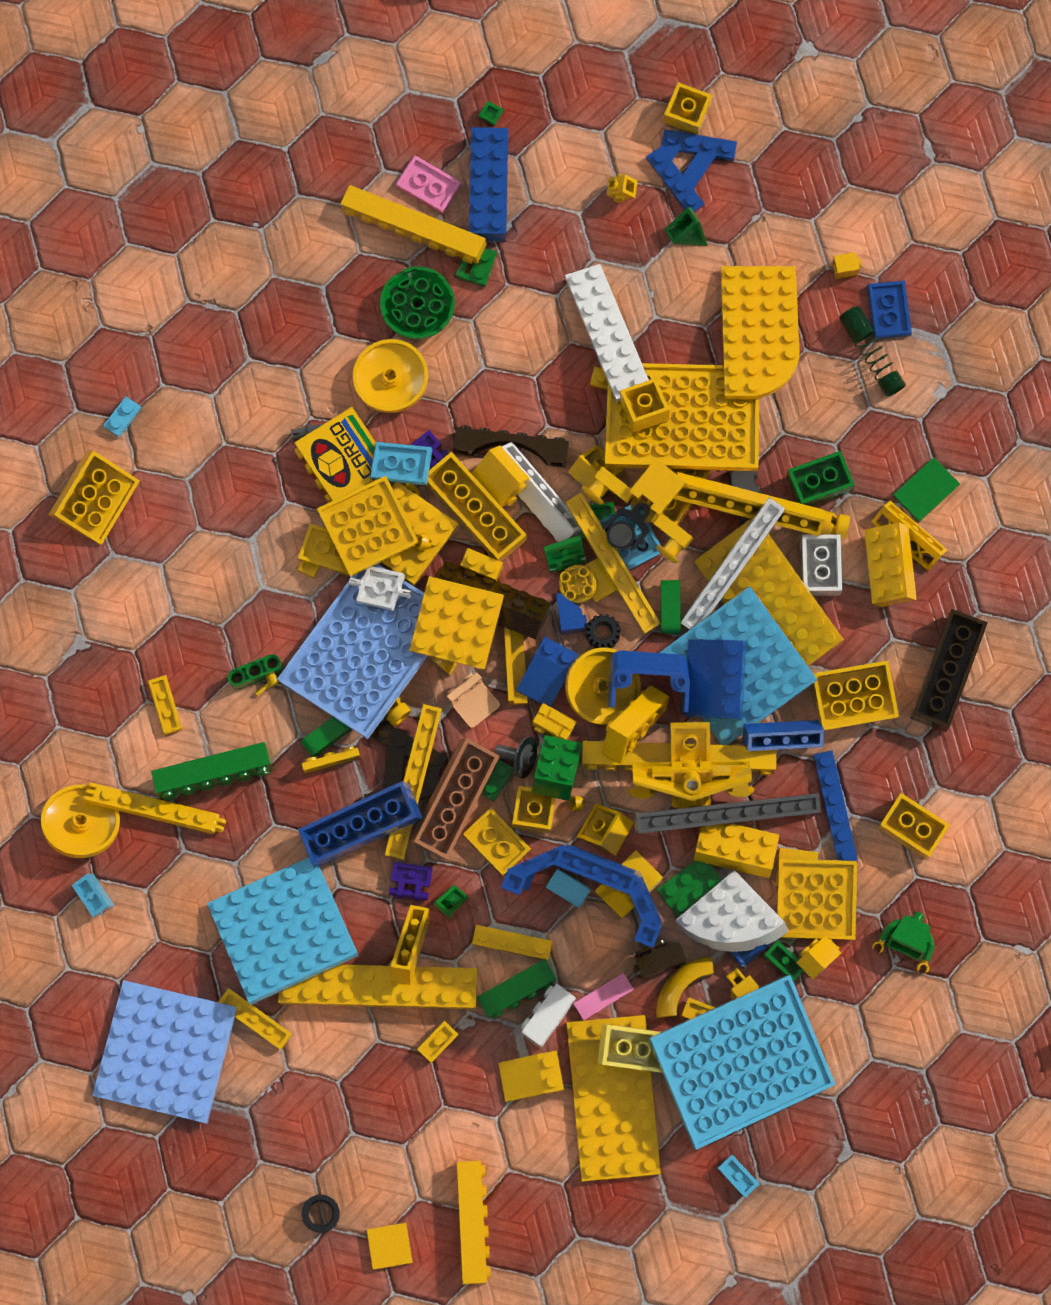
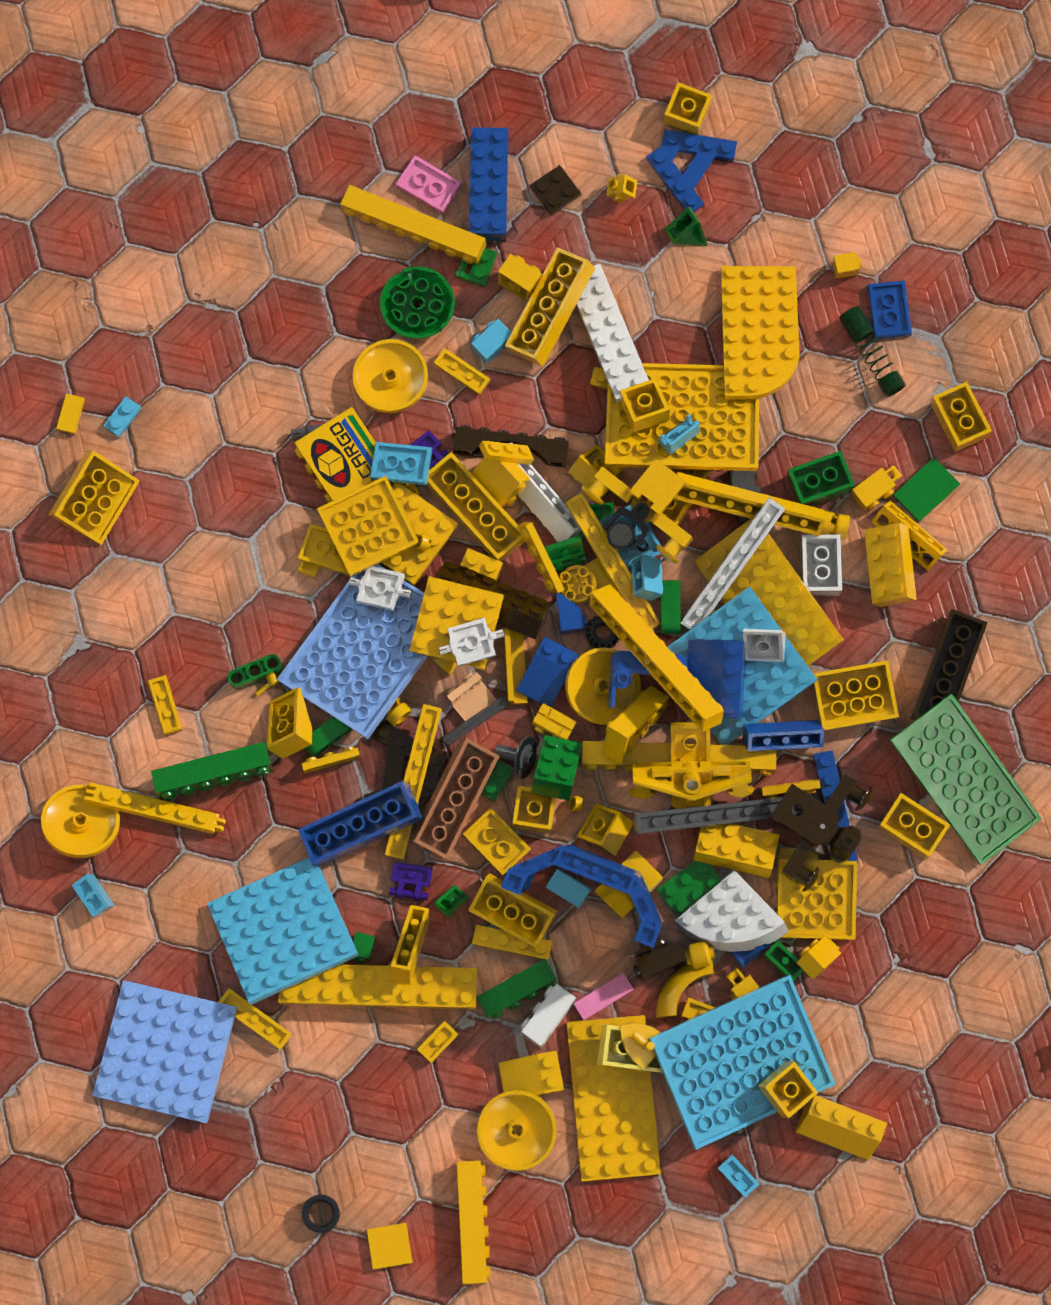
green plate [479,101,504,127] -> none
green torso [872,912,935,974] -> none
none -> yellow tile [56,393,85,435]
none -> yellow slope [267,687,312,759]
none -> green brick [353,932,376,963]
none -> yellow plate [434,348,490,396]
none -> white plate [439,618,505,667]
none -> dark grey axle [442,696,509,746]
none -> yellow slope [468,873,558,948]
none -> medium azure brick [471,319,512,364]
none -> yellow dish [477,1090,557,1171]
none -> yellow plate [479,441,534,465]
none -> yellow brick [498,254,542,302]
none -> yellow brick [505,247,595,367]
none -> yellow plate [518,522,565,593]
none -> dark brown plate [530,165,581,216]
none -> yellow brick [589,584,724,732]
none -> yellow shield [620,1023,661,1070]
none -> medium azure brick [631,555,663,601]
none -> medium azure hinge [658,414,700,455]
none -> yellow head [685,941,715,969]
none -> white slope [743,629,785,662]
none -> yellow brick [758,1061,818,1118]
none -> yellow plate [760,779,820,799]
none -> dark brown piece [770,774,872,892]
none -> yellow slope [796,1095,887,1160]
none -> yellow brick [850,465,902,512]
none -> plate [889,694,1042,865]
none -> yellow brick [930,381,992,452]

